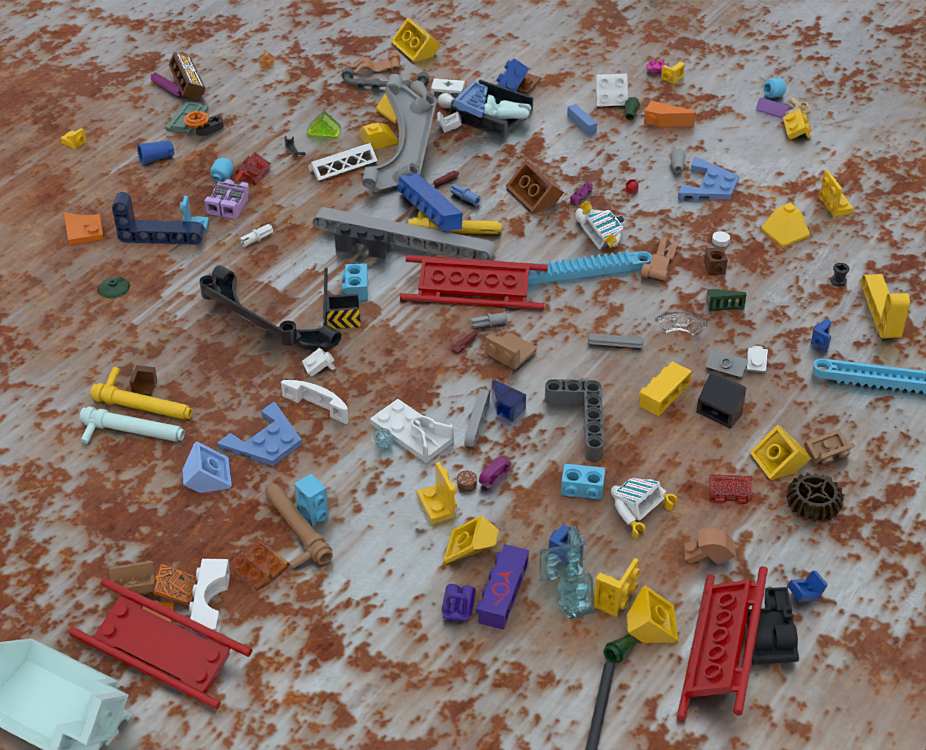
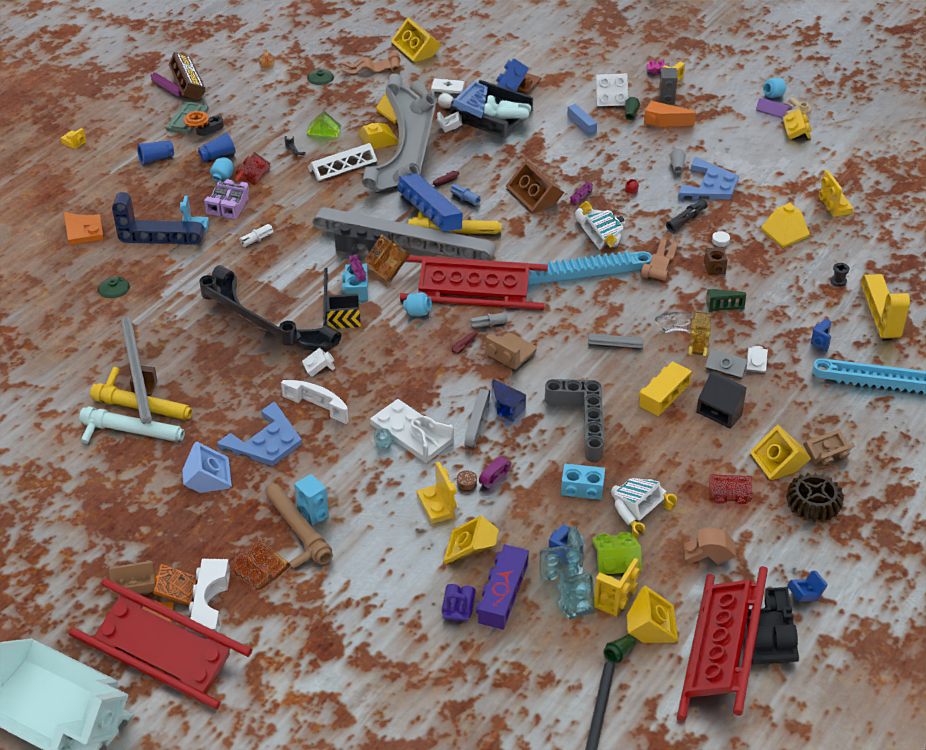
dark grey bar [341,67,430,91] -> none
none -> light grey axle [121,317,152,424]
none -> blue plant [198,133,236,163]
none -> dark green piece [307,69,334,85]
none -> magenta axle [349,254,367,282]
none -> clear orange slope [362,234,410,283]
none -> medium azure head [403,292,432,317]
none -> lime bracket [592,532,642,574]
none -> dark grey brick [659,68,678,105]
none -> black pin [666,199,708,232]
none -> clear yellow brick [688,311,712,356]

